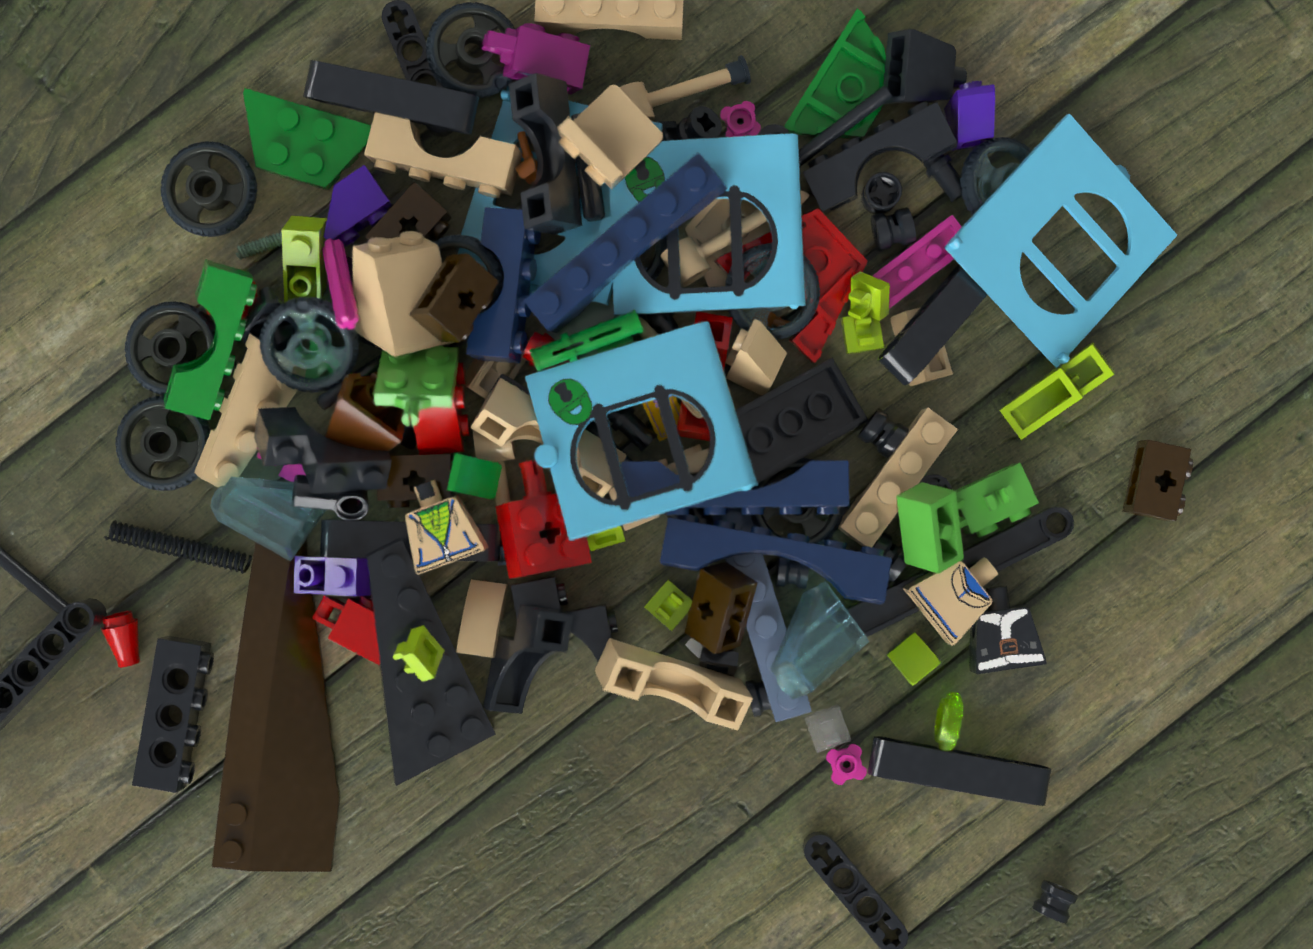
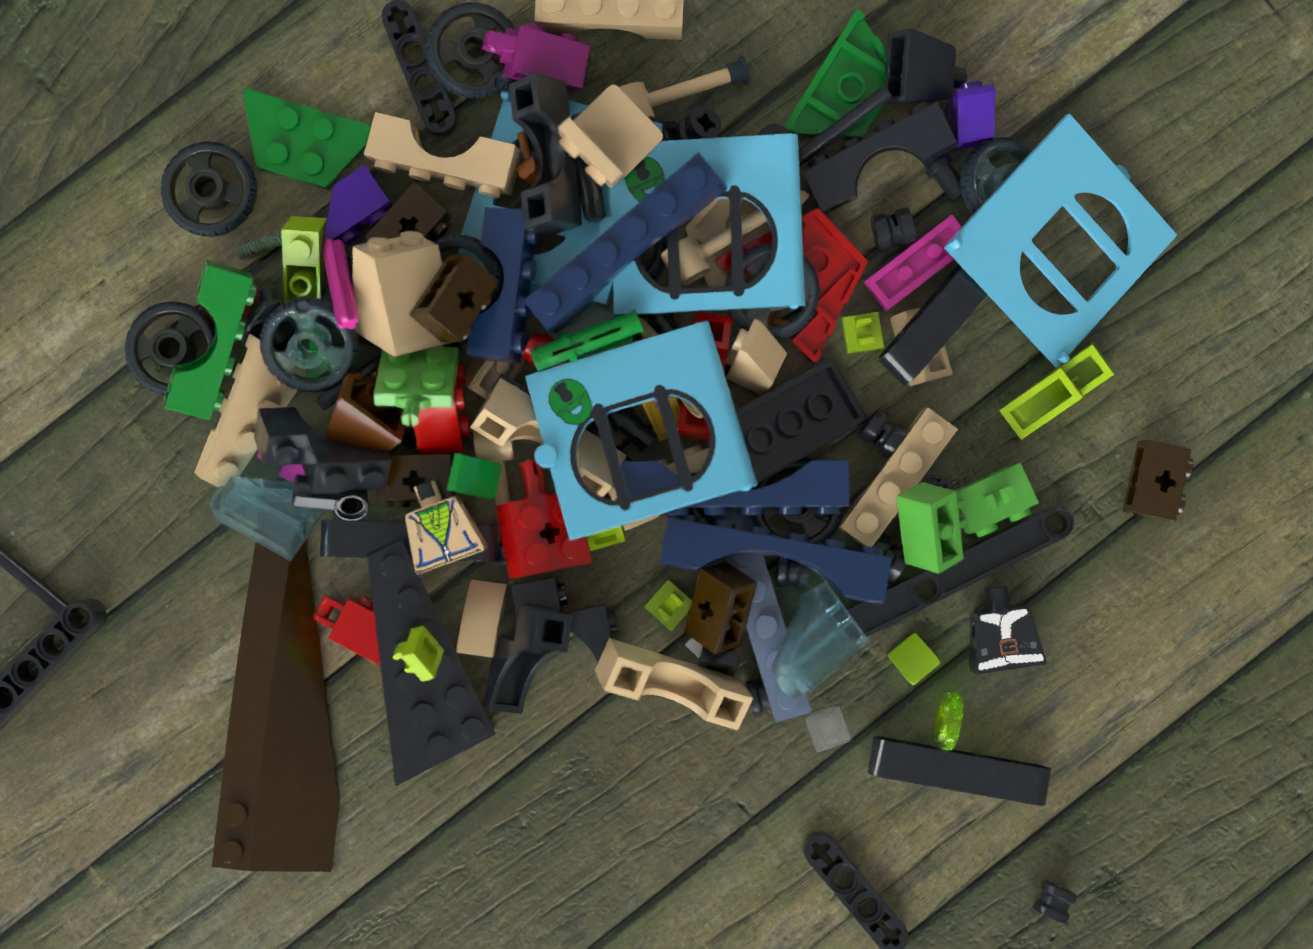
red cone [101,611,141,668] -> none
black piece [104,520,252,574] -> none
pearl dark grey wheel [115,396,211,491] -> none
black brick [132,636,214,793] -> none
slope [294,556,371,596] -> none
black beam [303,60,480,135] -> none
dark pink plate [720,101,761,137] -> none
dark pink plate [826,744,867,785] -> none
lime tile [848,271,890,321] -> none
black wheel [861,172,902,215] -> none
tan torso [903,557,998,646] -> none

